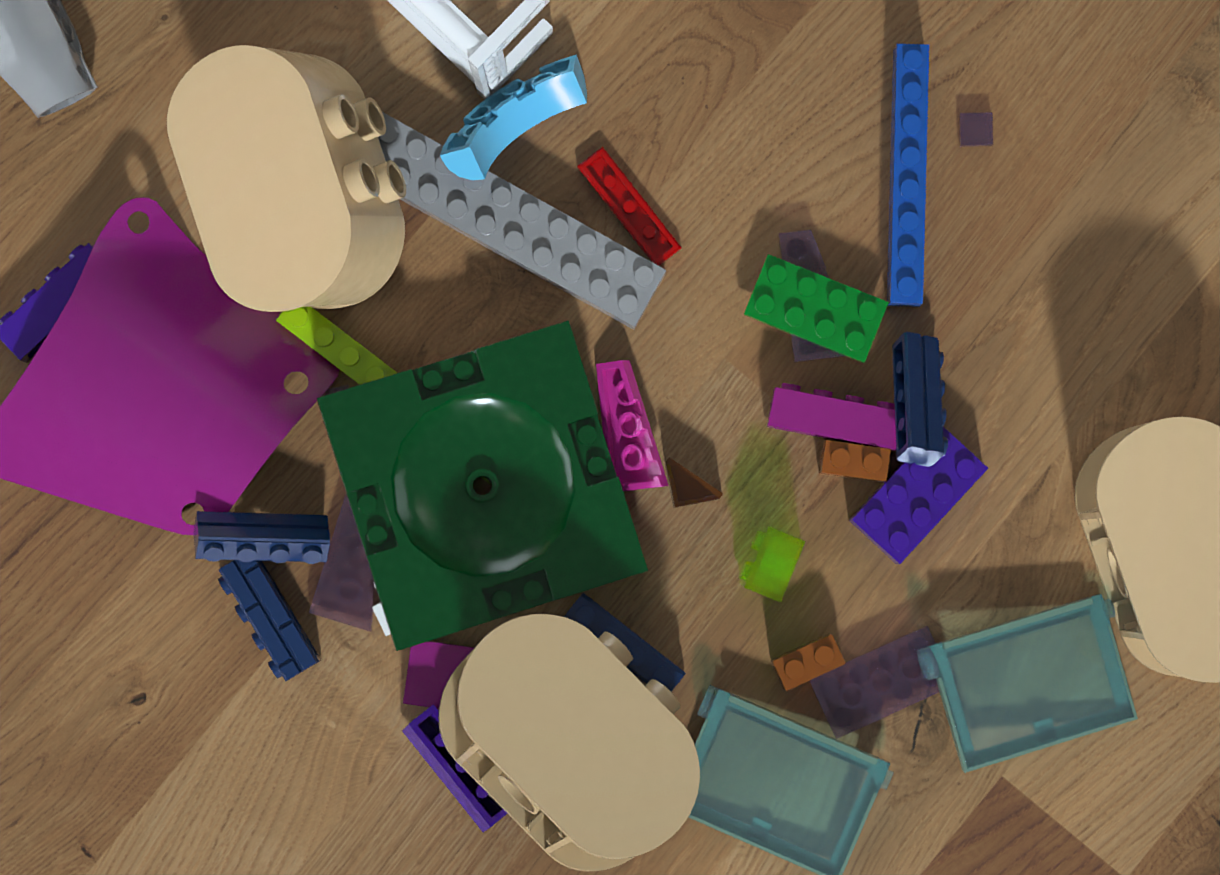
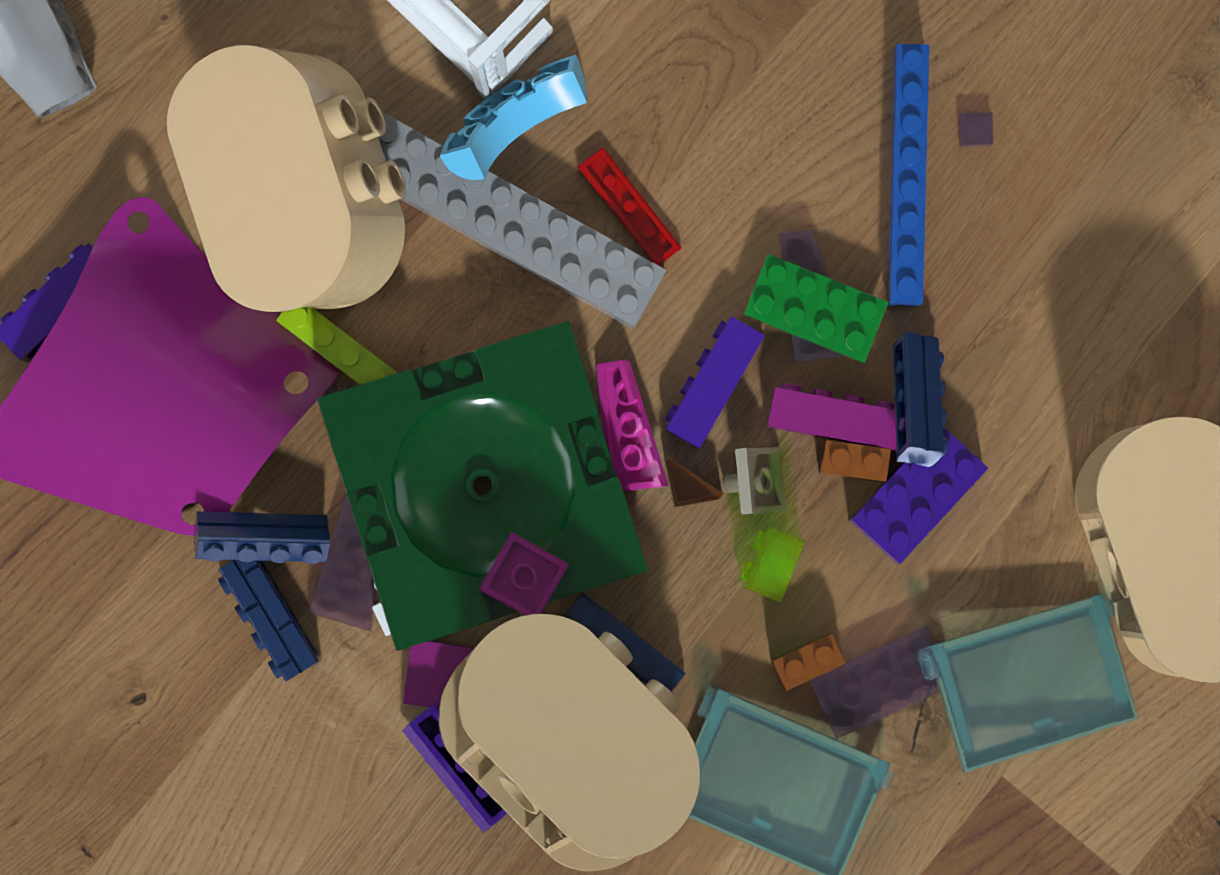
none -> magenta tile [479,532,569,616]
none -> dark purple brick [663,316,765,449]
none -> dark tan tile [722,447,786,515]

